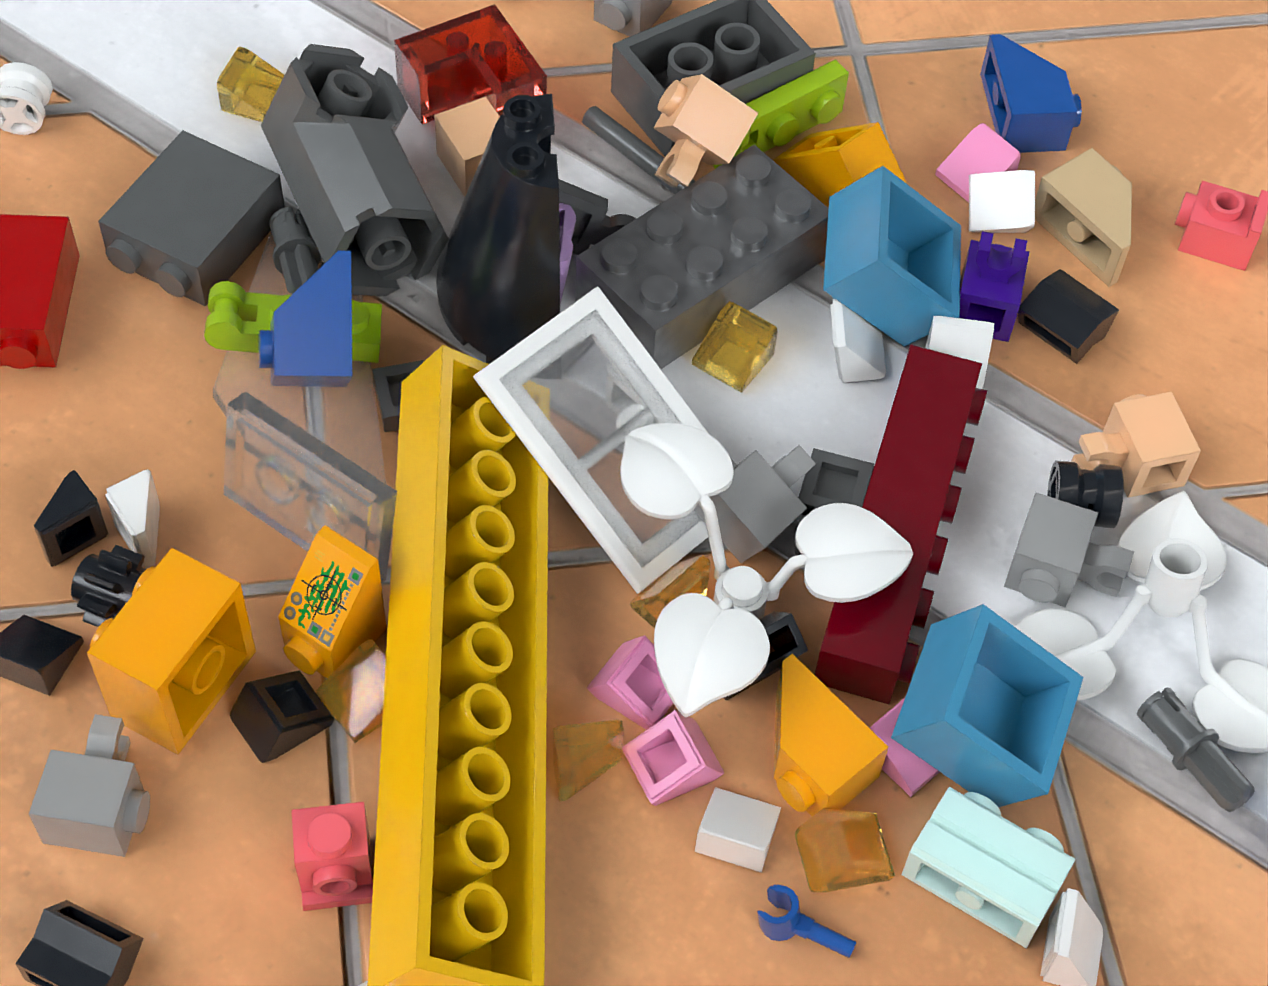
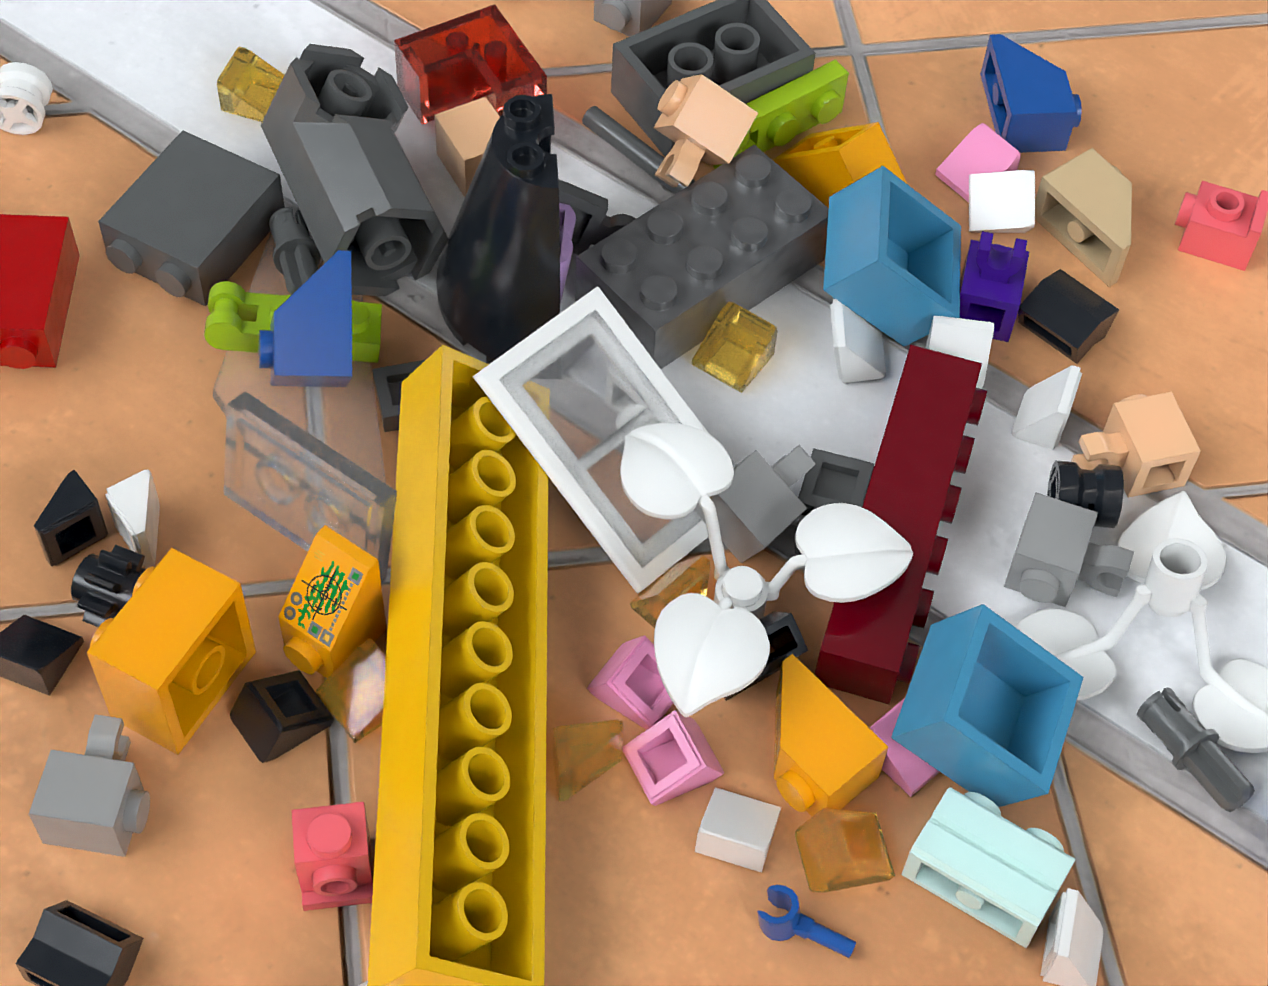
none -> white slope [1012,365,1082,450]

